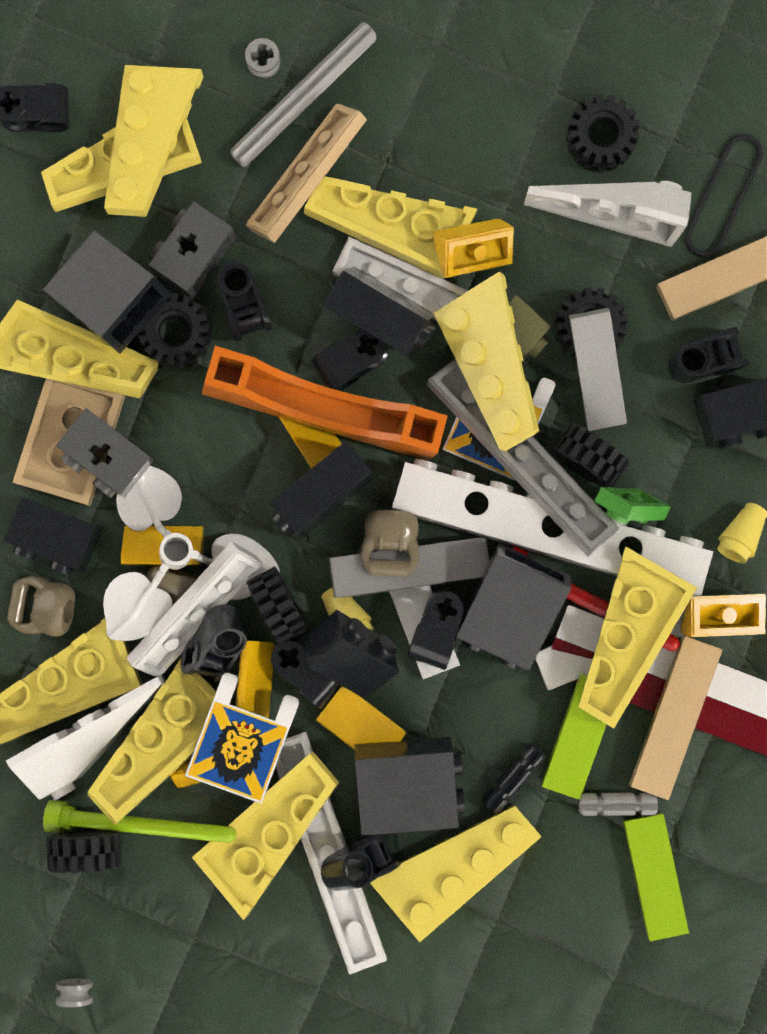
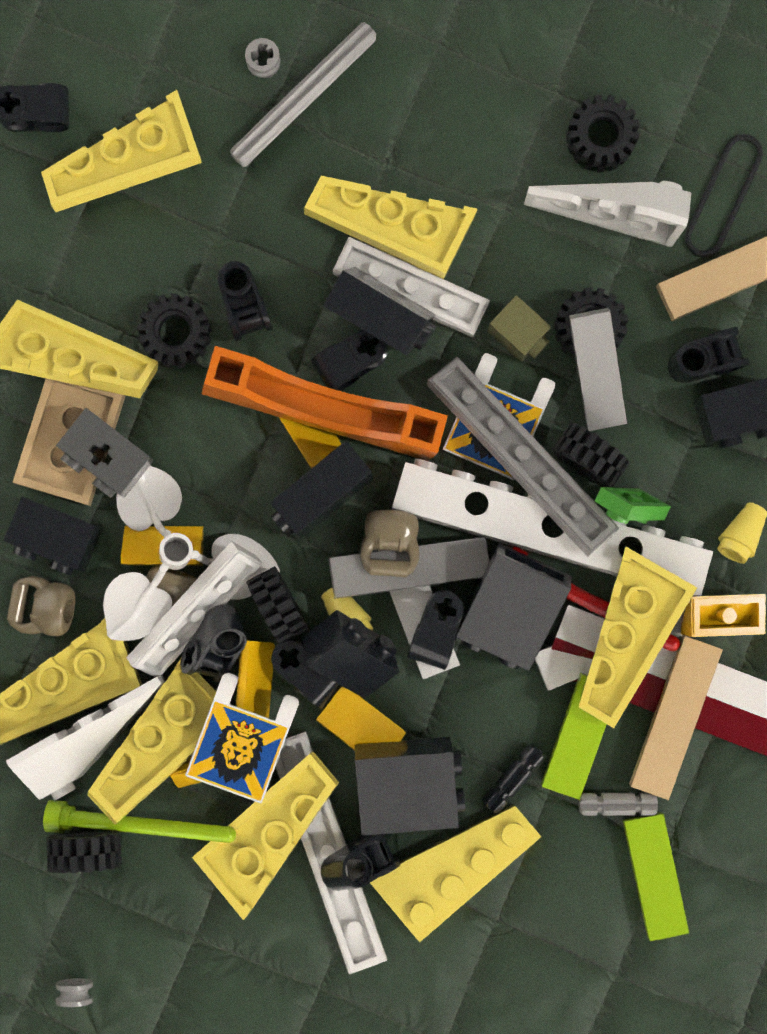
black brick [43,230,171,354] -> none
light yellow wing [104,65,204,217] -> none
dark grey brick [149,201,236,300] -> none
tan tile [246,103,367,243] -> none
yellow slope [433,219,514,278] -> none
light yellow wing [433,272,539,451] -> none

